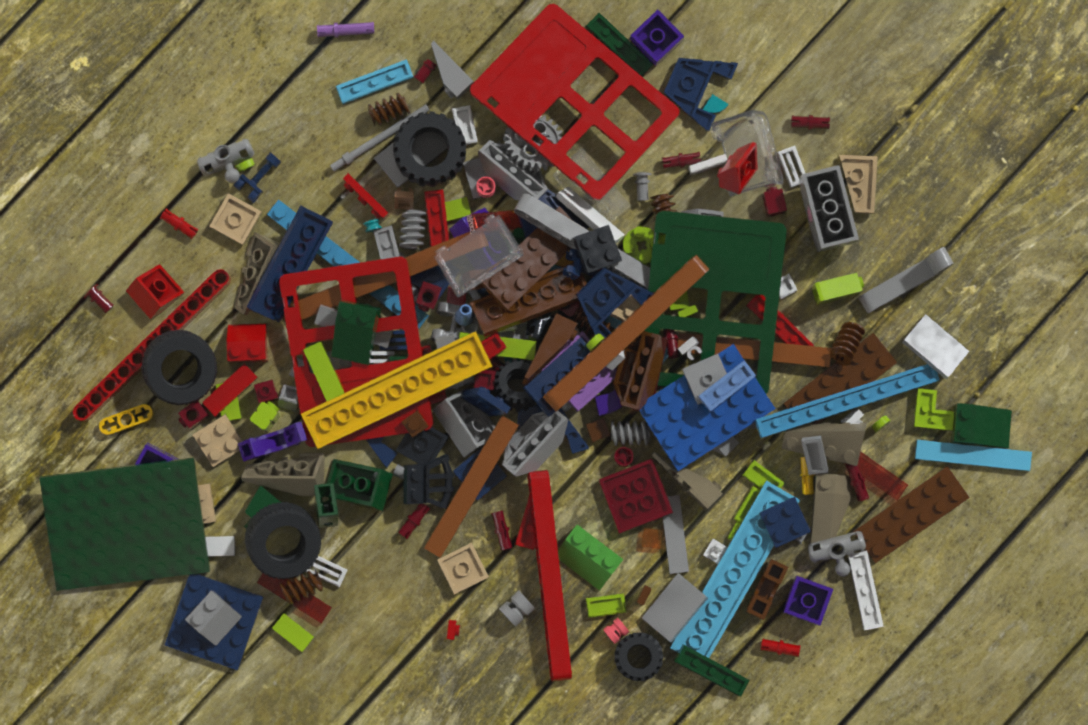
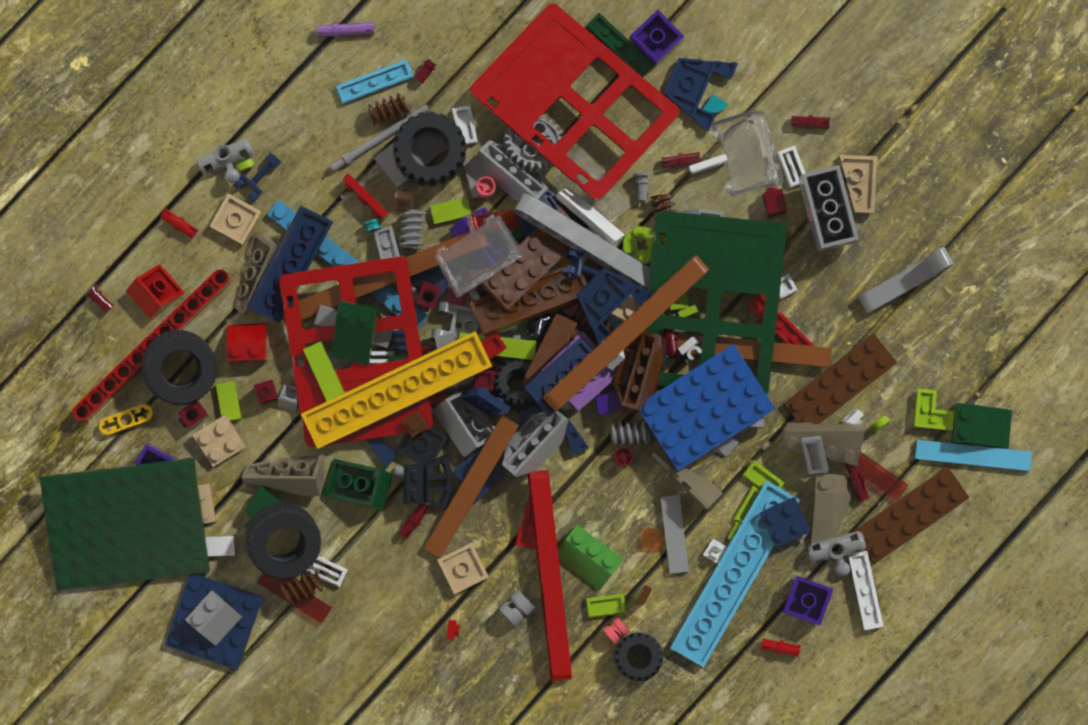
red tile [202,363,258,417] -> none
dark purple arch [238,422,307,462] -> none
lime brick [250,401,280,432] -> none
lime tile [272,613,314,652] -> none
dark green torso [314,483,338,528] -> none
red tile [424,189,449,247] -> none
light grey slope [431,41,473,100] -> none
medium blue cone [455,304,474,326] -> none
dark red pin [491,510,513,550] -> none
black plate [572,225,622,274] -> none
lime tile [586,333,605,351] -> none
reddish brown tile [586,418,611,443] -> none
dark red plate [599,459,674,534] -> none
light grey tile [642,573,708,643] -> none
dark green tile [674,644,750,697] -> none
light grey plate [682,354,727,405] -> none
medium blue plate [698,360,756,412] -> none
red slope [717,142,758,194] -> none
reddish brown arch [745,559,789,620] -> none
dark azure plate [755,364,940,438] -> none
yellow axle [800,457,815,495] -> none
lime slope [811,273,864,306] -> none
reddish brown piece [830,322,865,366] -> none
tile [902,314,969,379] -> none

